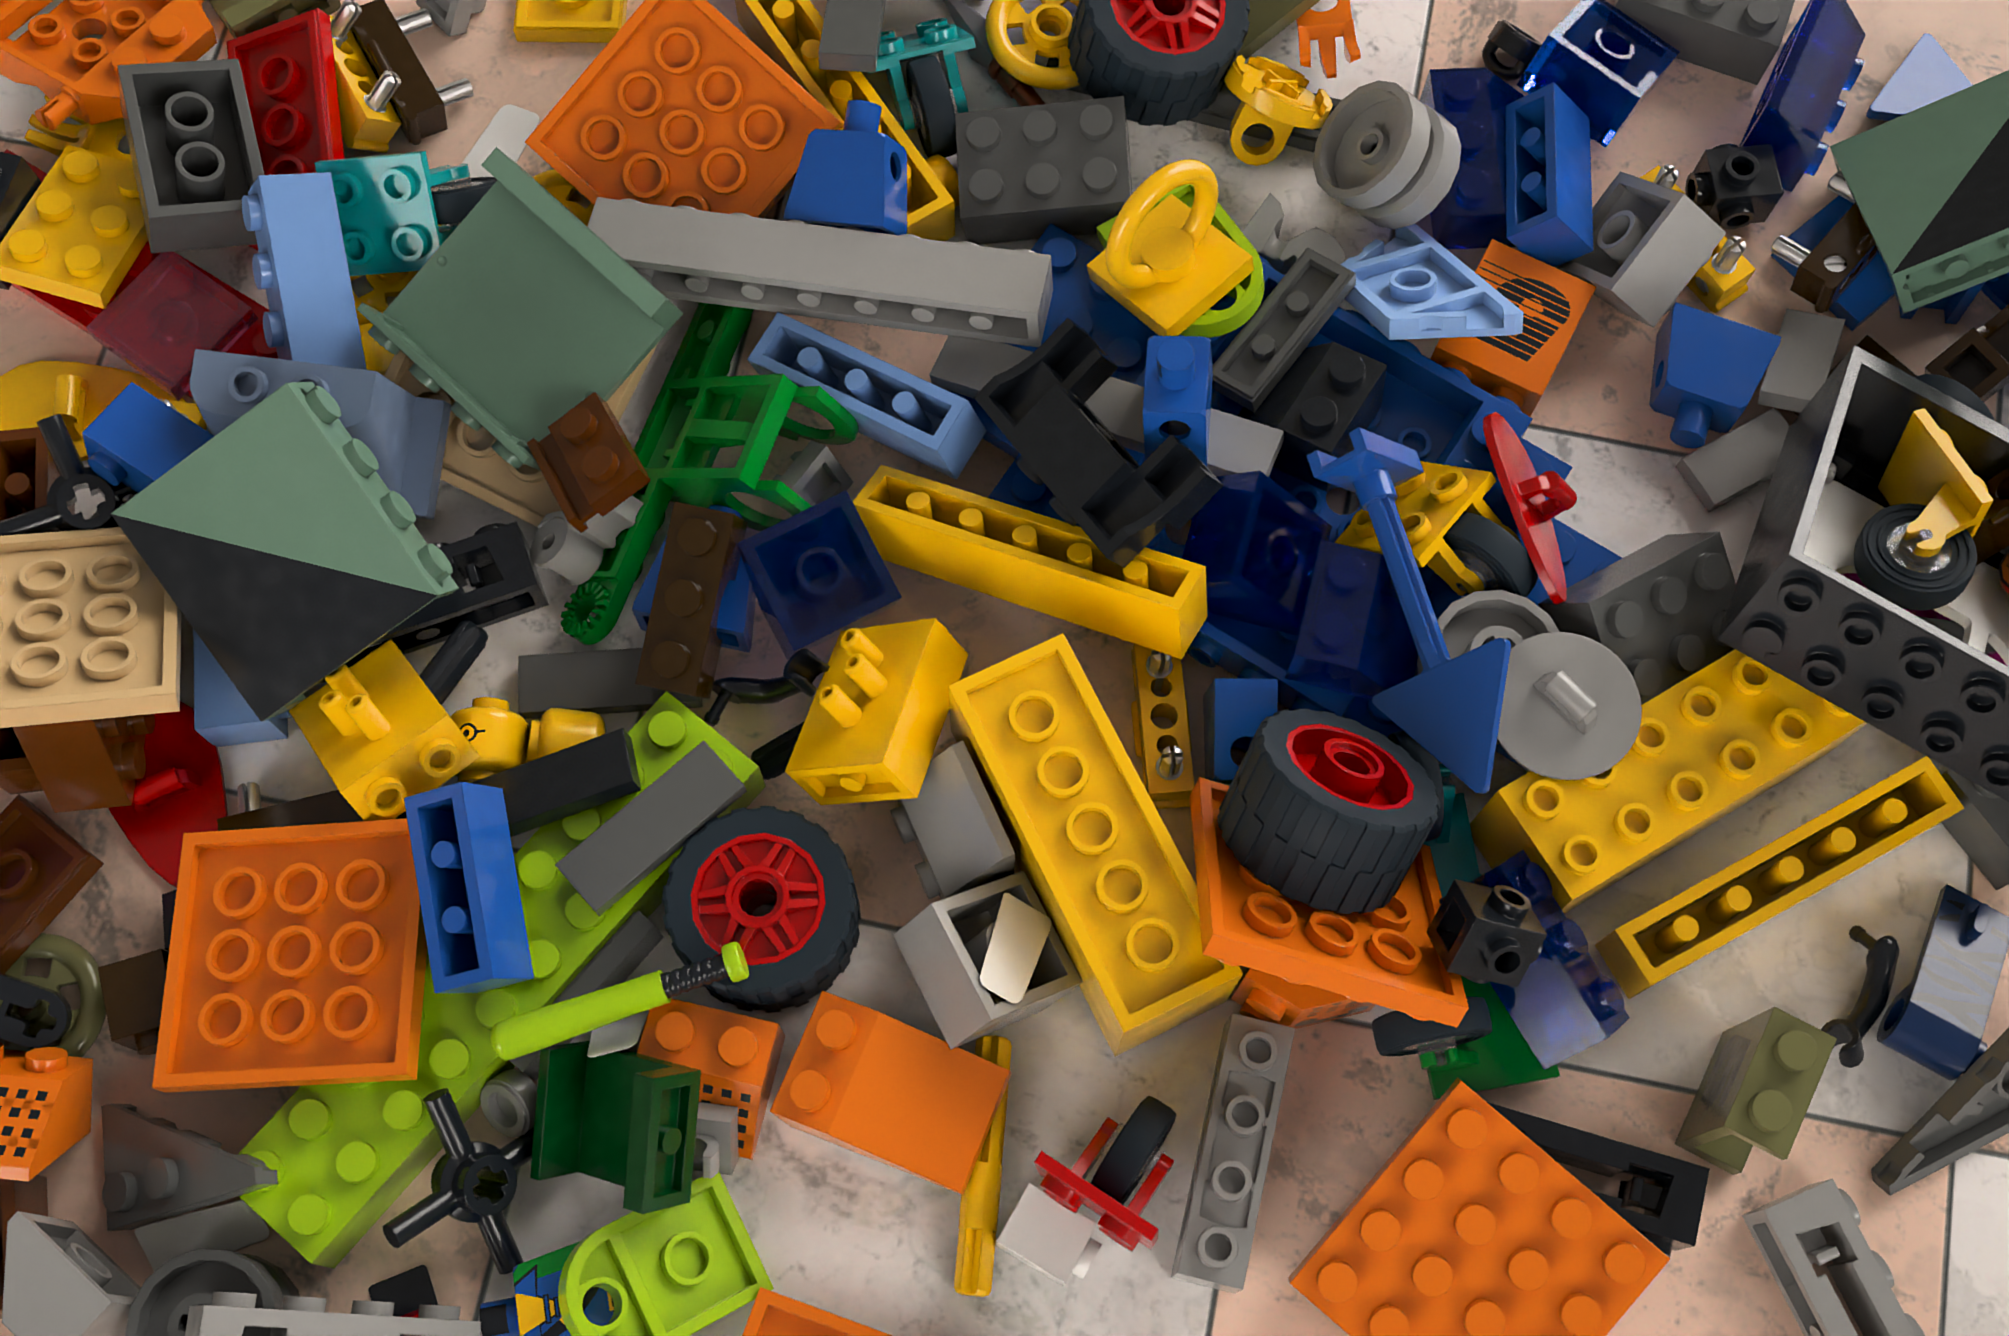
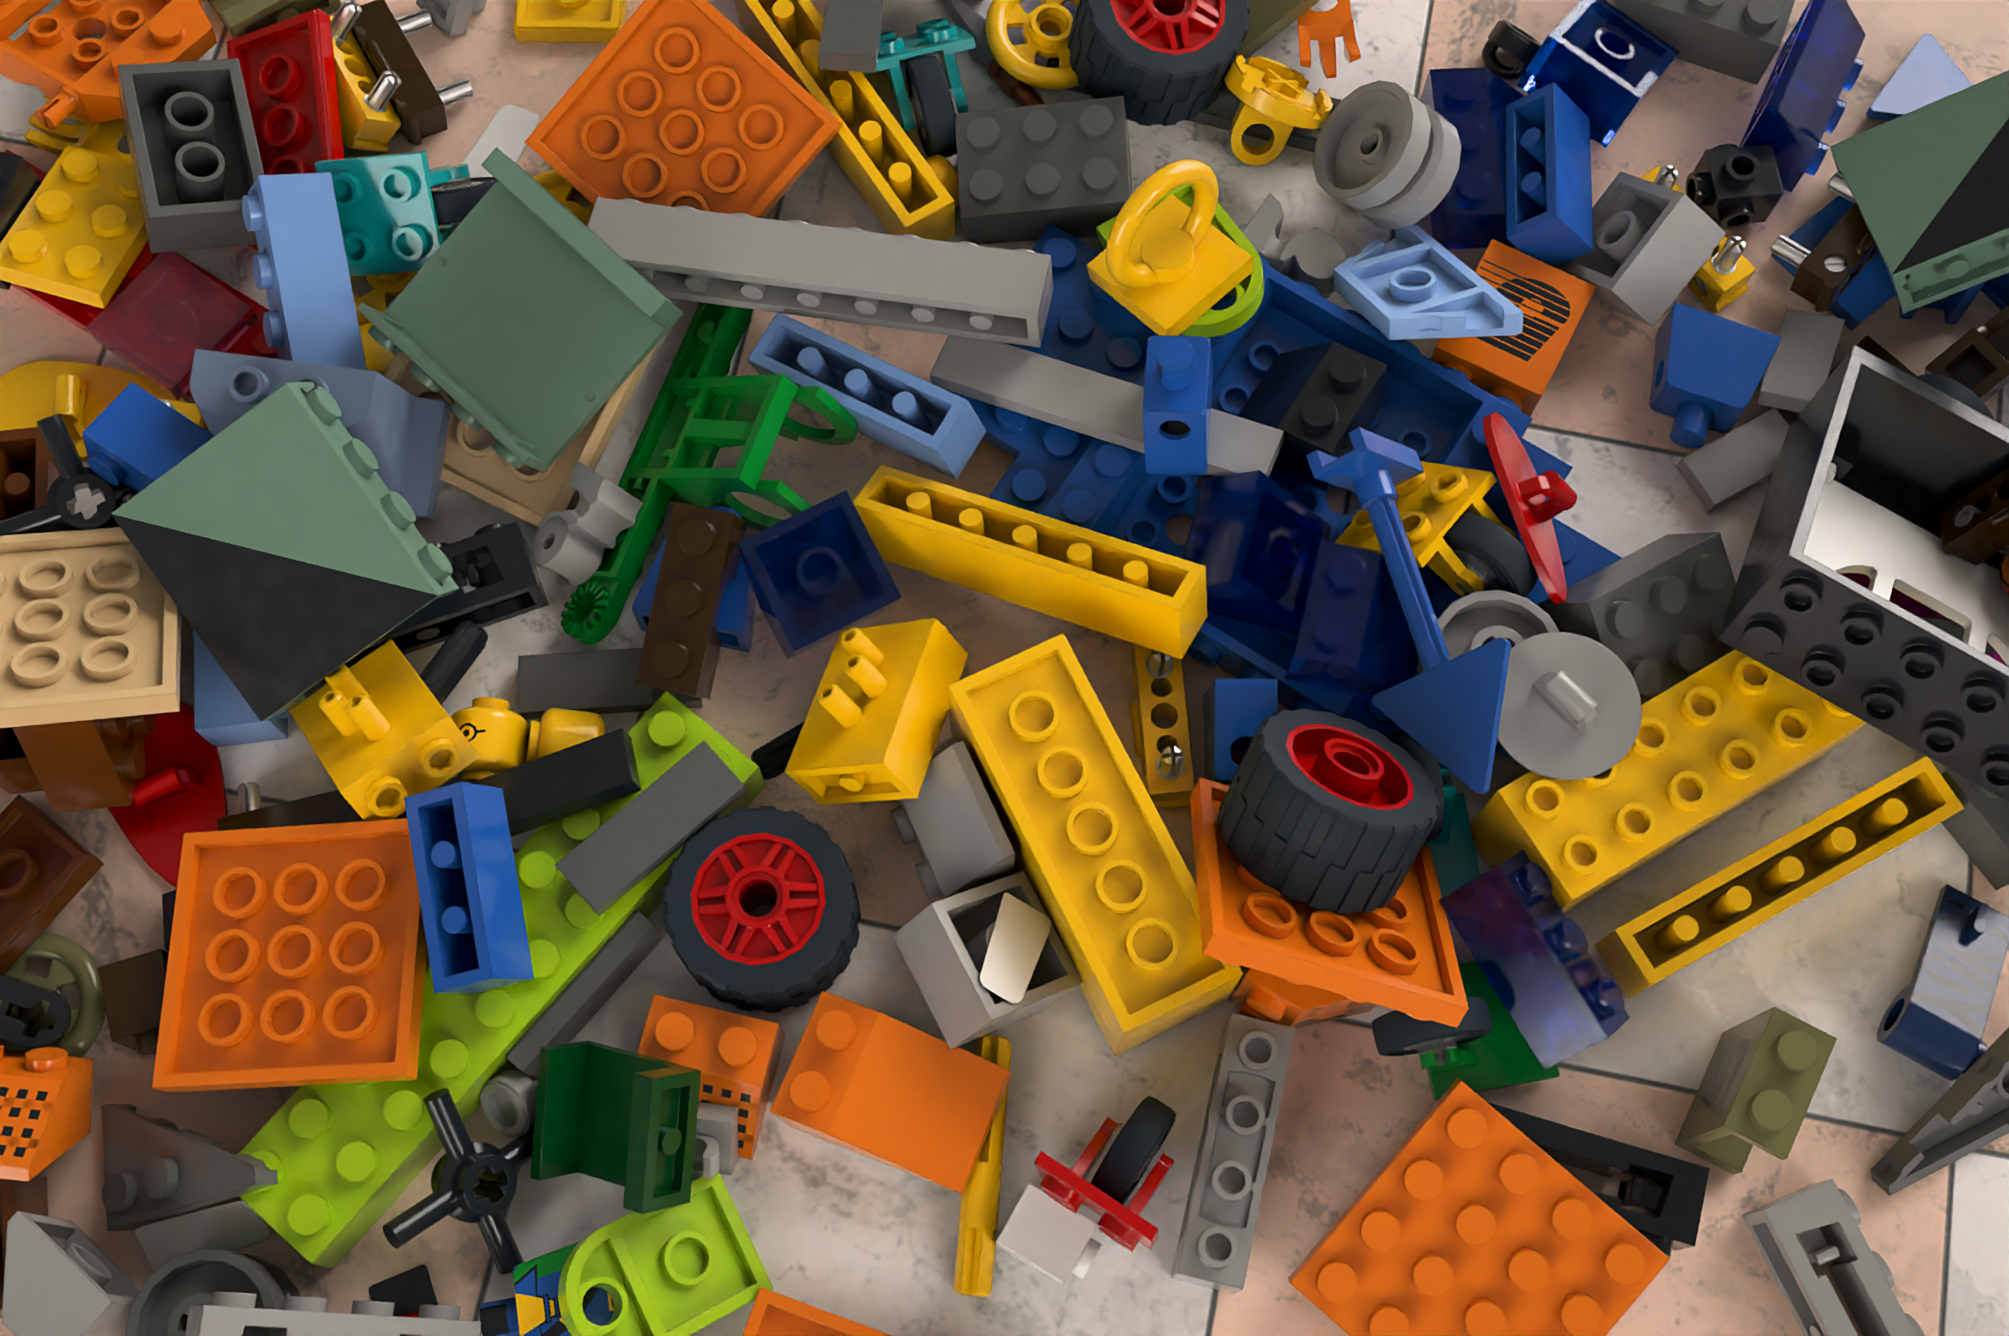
lime piece [491,942,749,1060] -> none
reddish brown plate [527,392,651,533] -> none
white sticker [587,1010,649,1057] -> none
black piece [704,648,830,727] -> none
light grey tile [772,440,854,523] -> none
blue torso [783,100,907,236] -> none
black bracket [974,318,1223,568] -> none
dark grey tile [1212,247,1356,413] -> none
black brick [1426,879,1547,987] -> none
black piece [1821,925,1900,1068] -> none
plate [1853,408,1993,610] -> none

